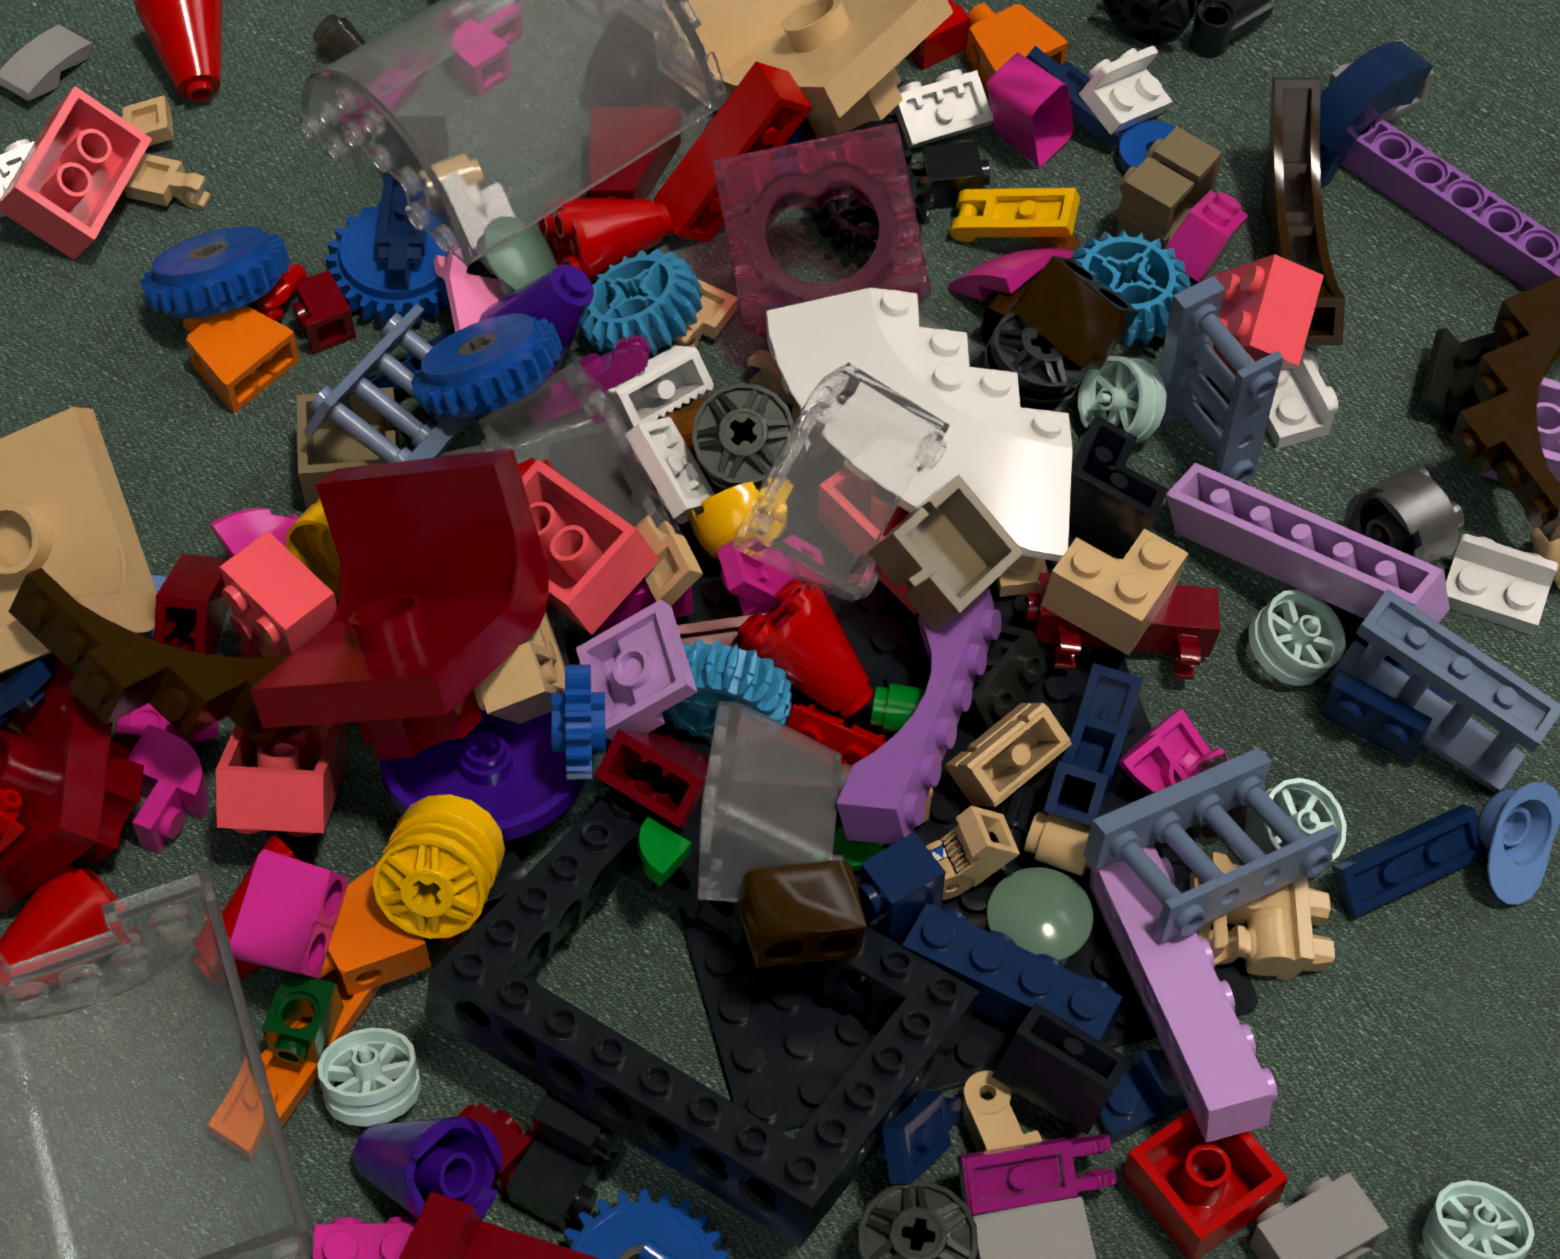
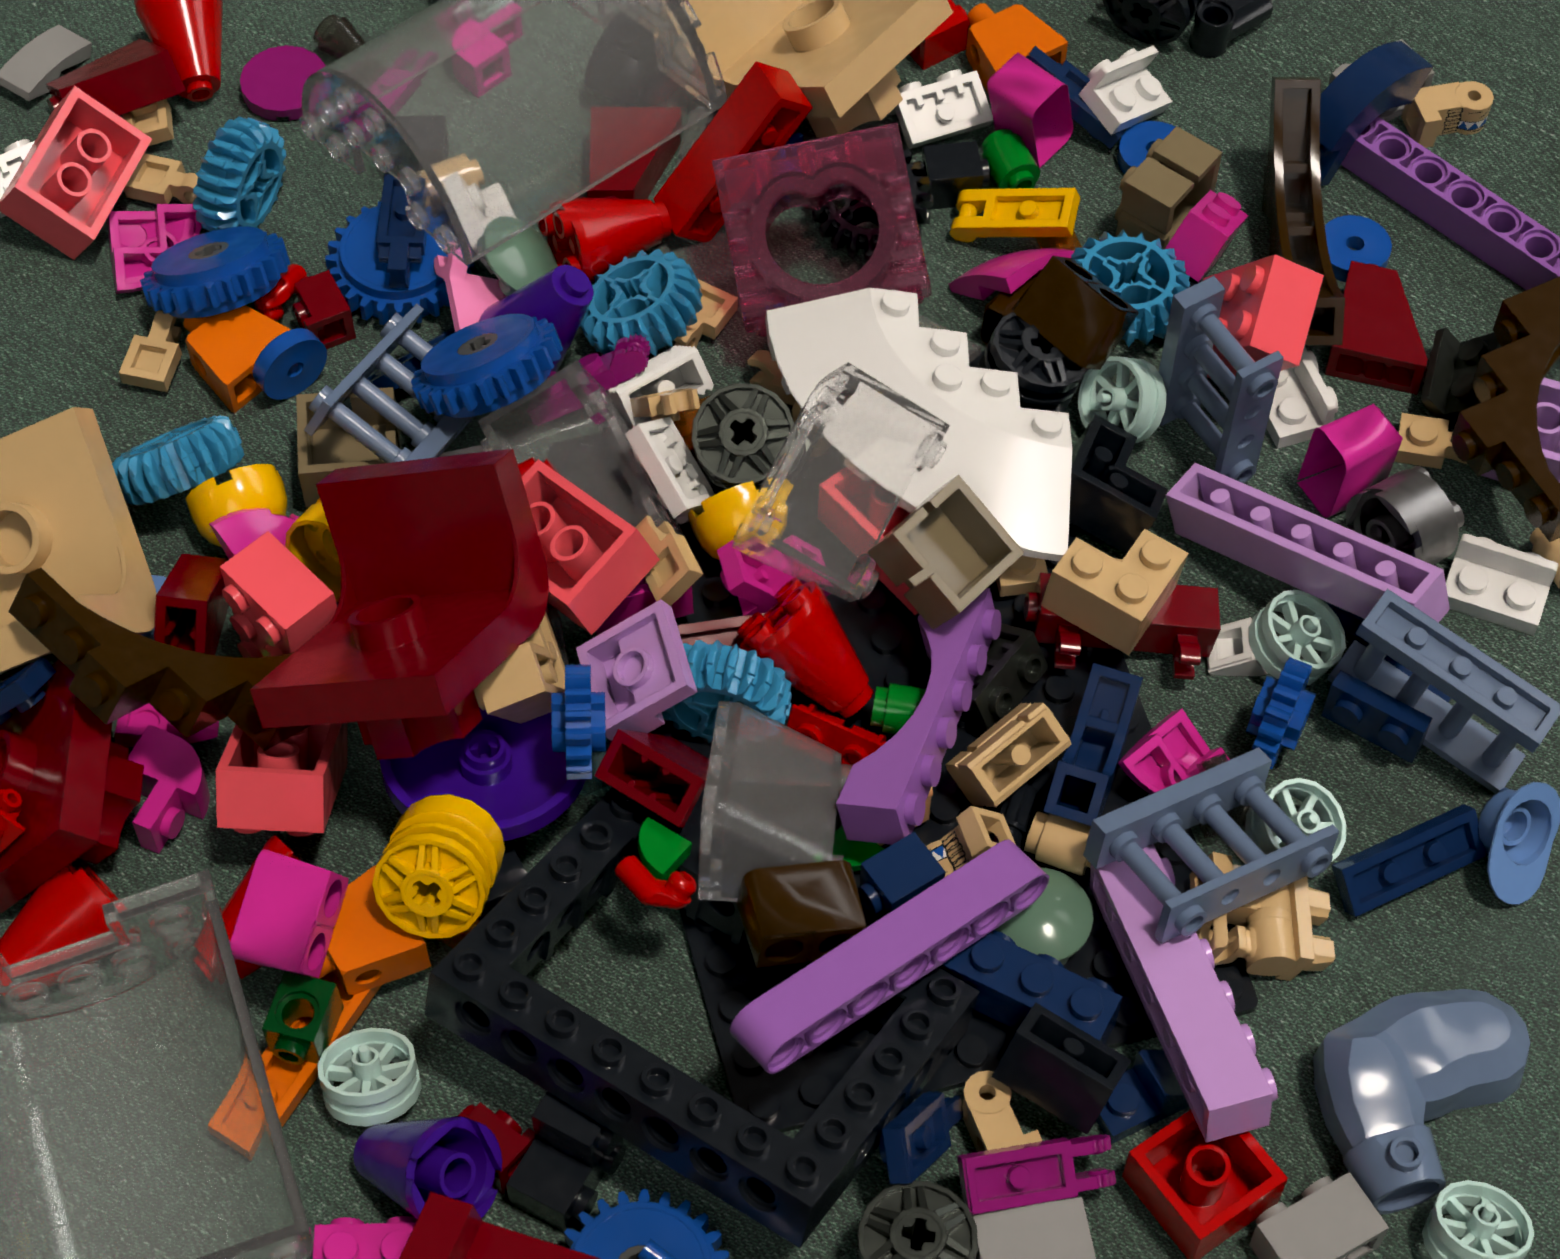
none -> dark red slope [46,39,186,116]
none -> dark pink brick [107,204,202,294]
none -> dark azure gear [112,415,245,505]
none -> tan plate [119,310,182,392]
none -> yellow cylinder [185,464,287,547]
none -> dark azure gear [193,116,286,231]
none -> magenta tile [240,45,329,121]
none -> blue piece [253,328,327,400]
none -> red arm [615,855,697,910]
none -> tan plate [630,388,700,421]
none -> medium lavender beam [730,839,1049,1074]
none -> green brick [981,129,1040,189]
none -> white slope [1207,617,1268,676]
none -> blue gear [1246,657,1316,769]
none -> dark pink piece [1297,404,1403,518]
none -> sand blue piece [1313,989,1530,1215]
none -> blue piece [1325,215,1392,282]
none -> dark red slope [1325,261,1428,395]
none -> tan plate [1394,413,1467,469]
none -> tan leg [1401,81,1494,148]

